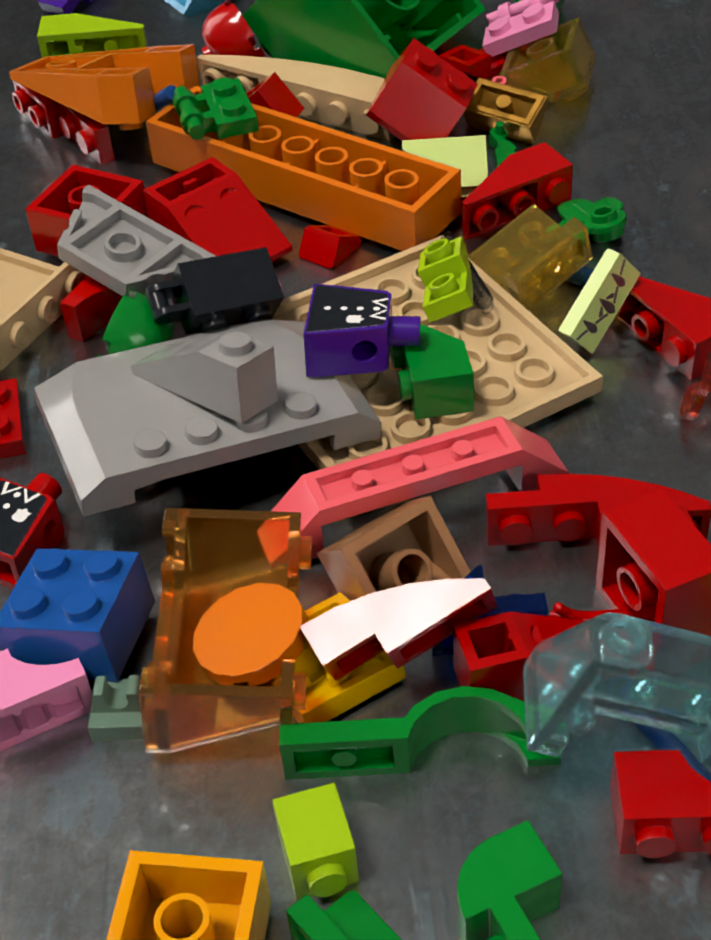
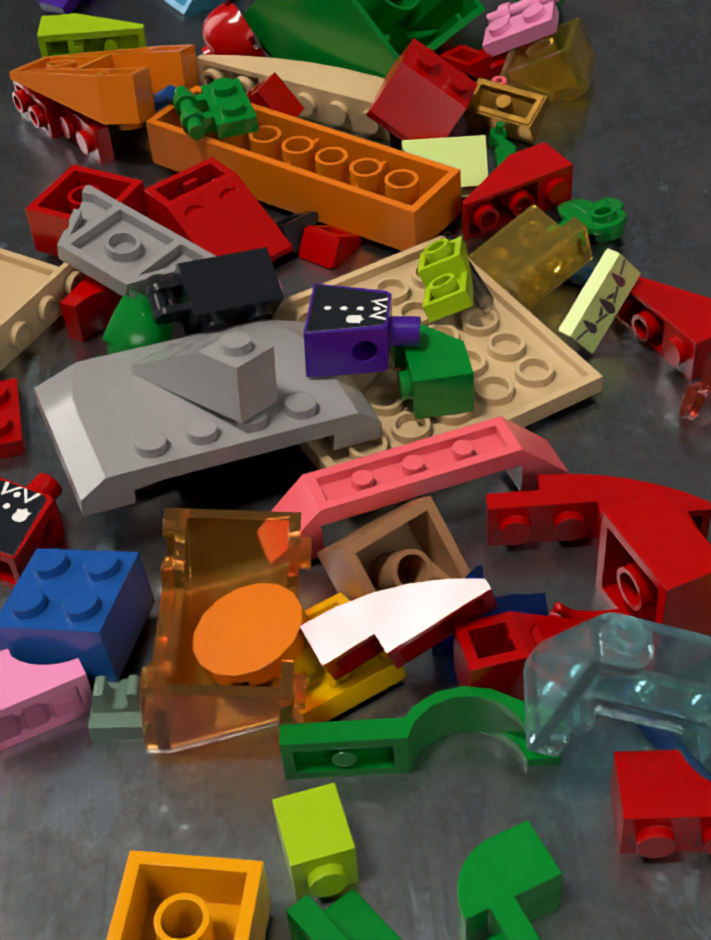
none -> black slope [275,211,319,254]

